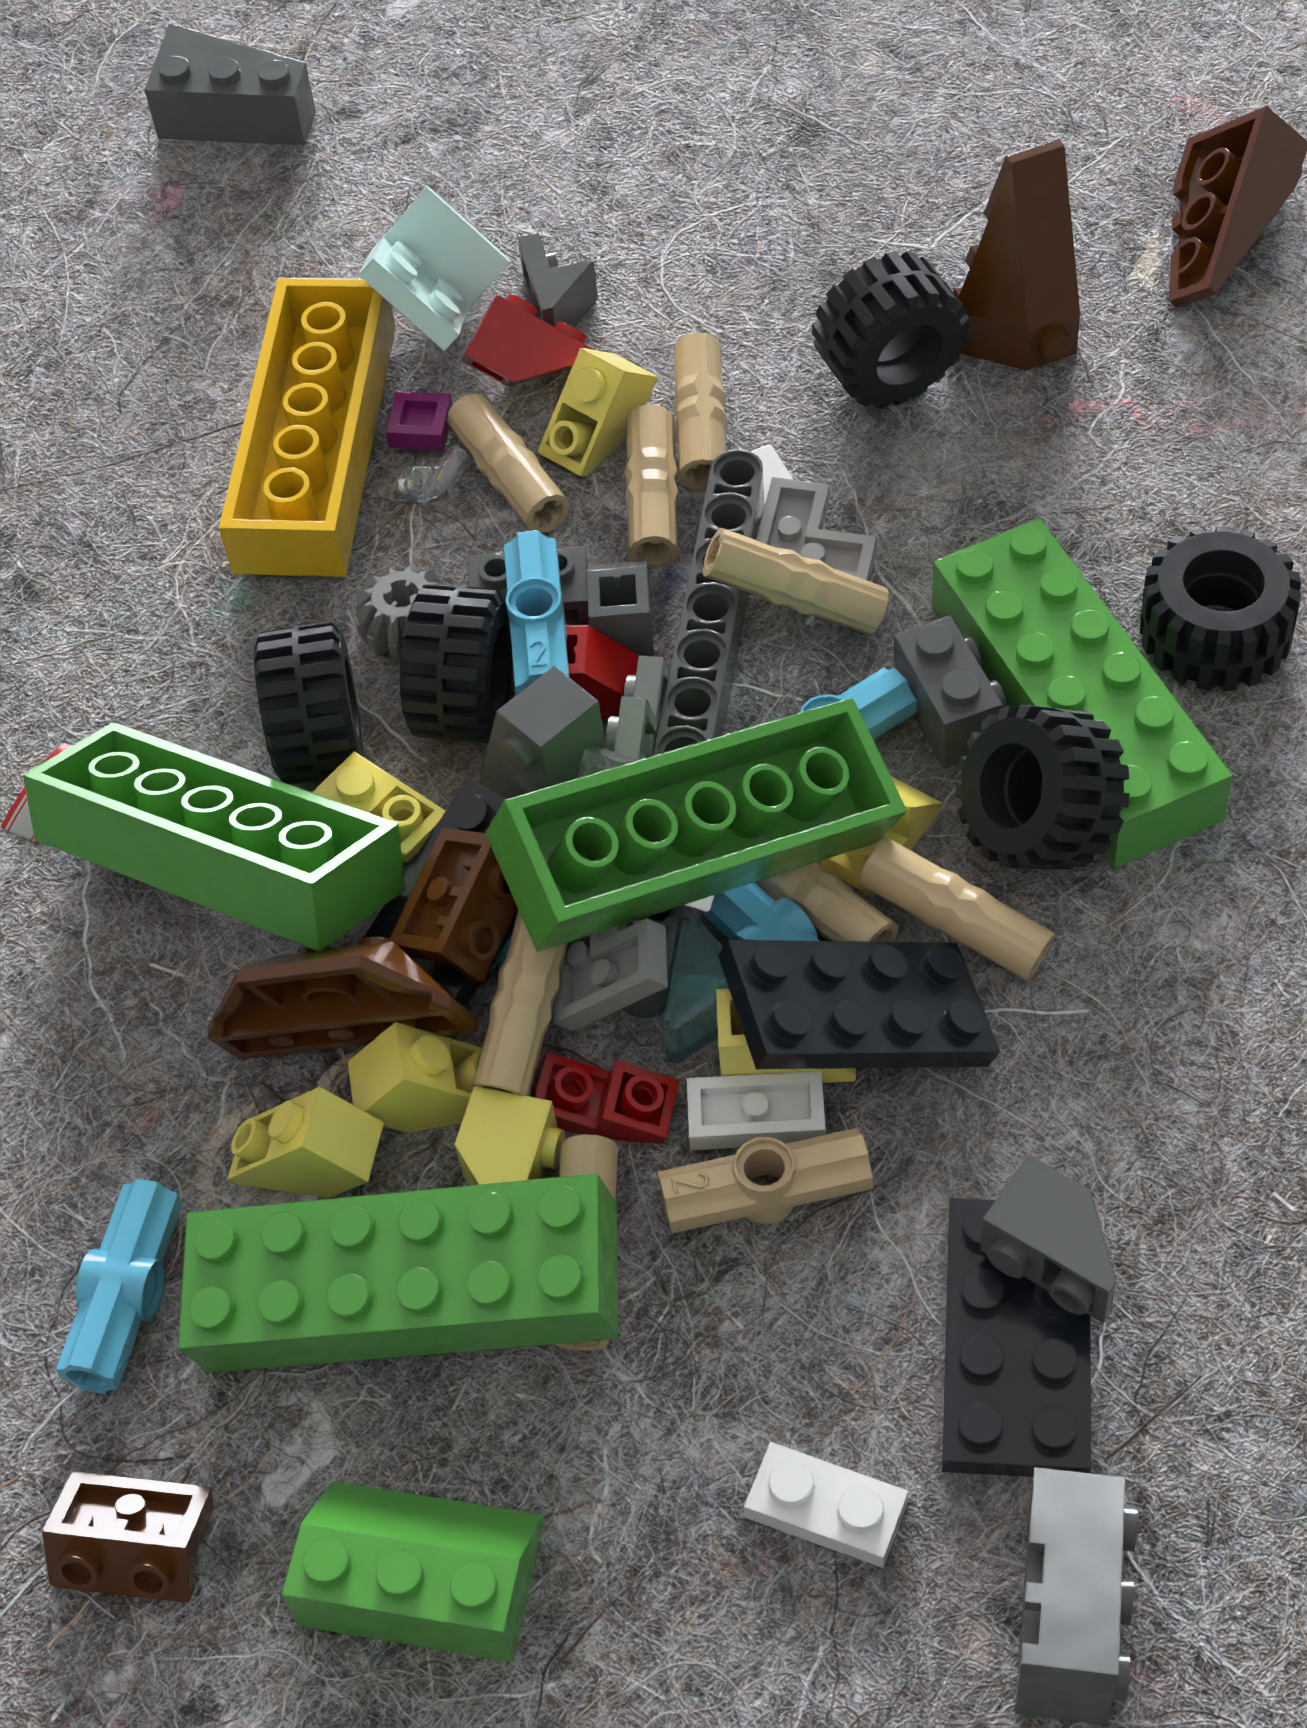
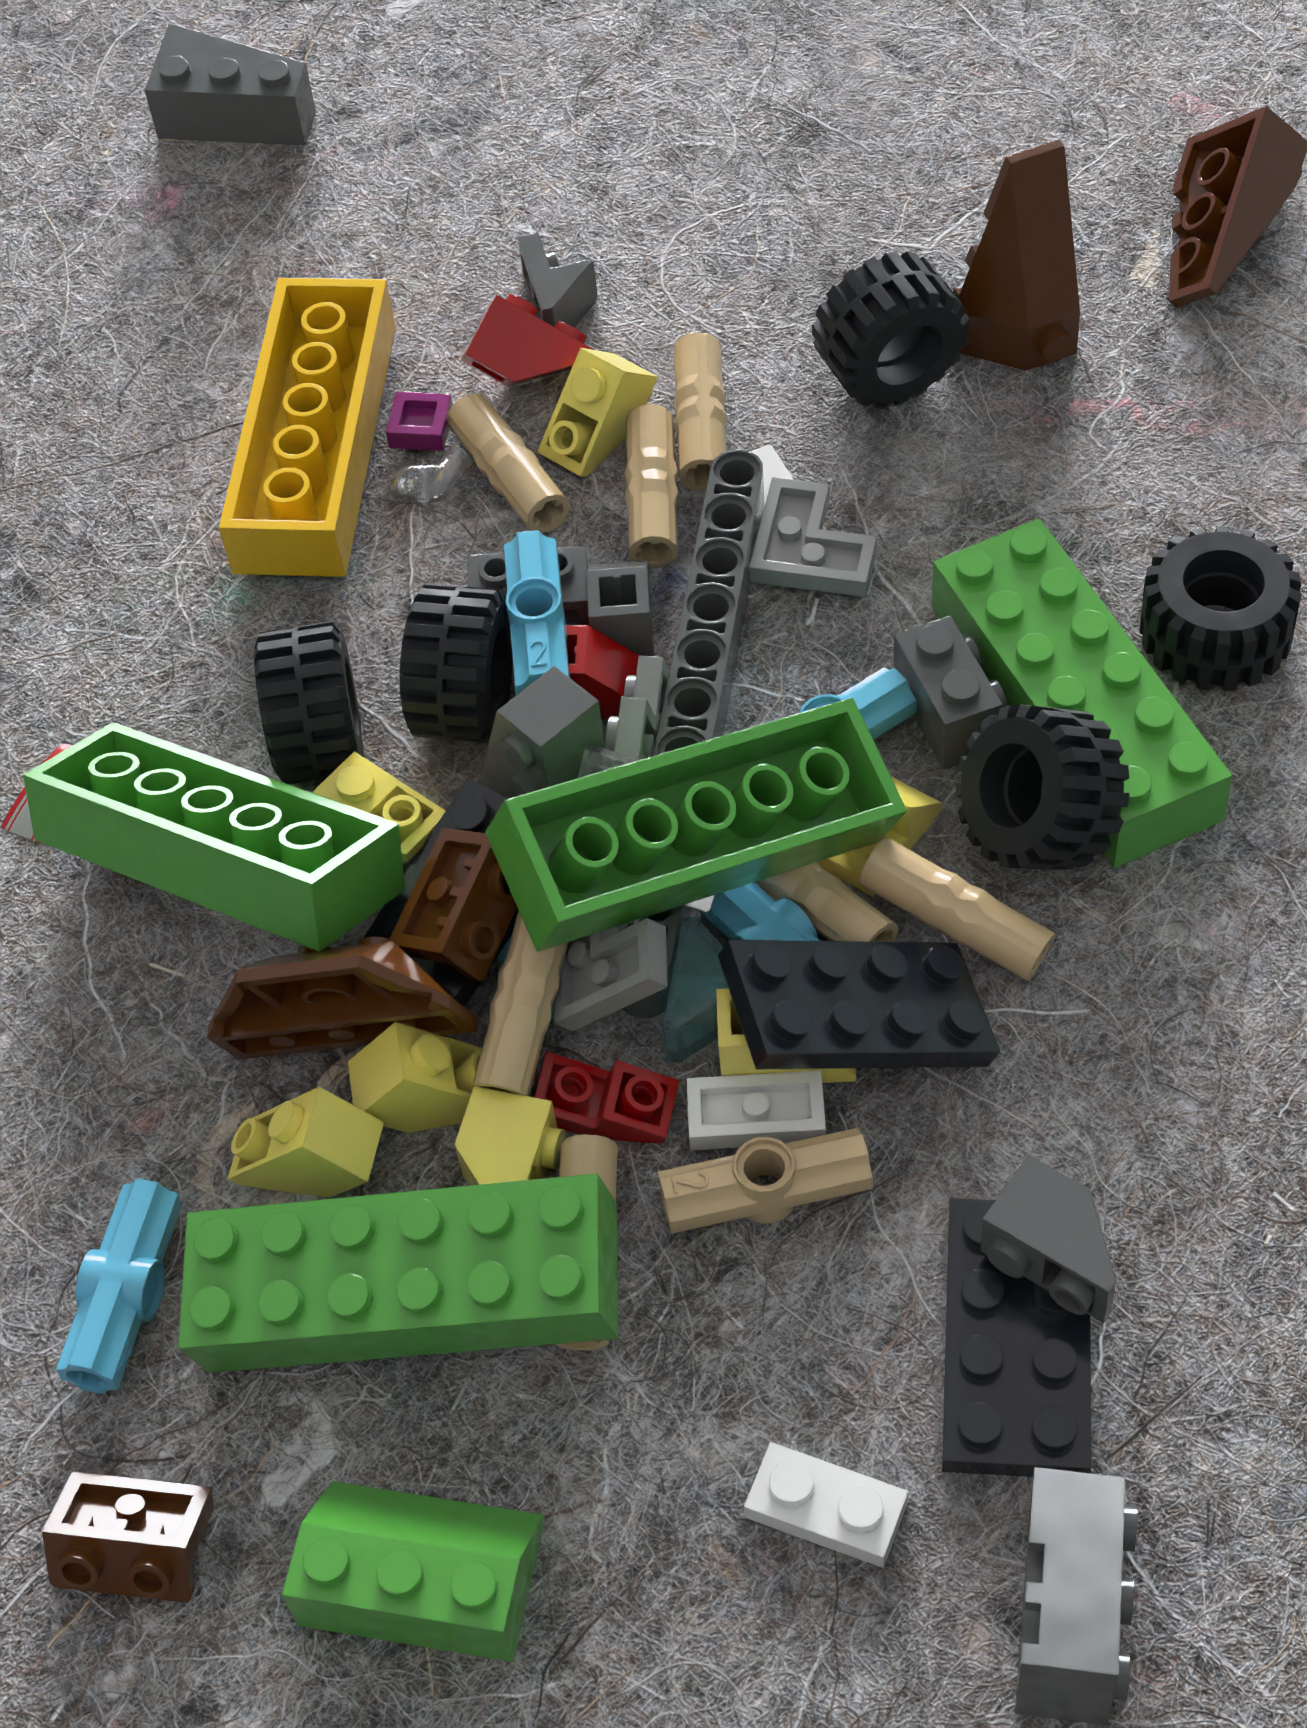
light grey gear [354,561,447,664] -> none
light aqua plate [358,186,510,351] -> none
tan axle [703,528,889,635] -> none

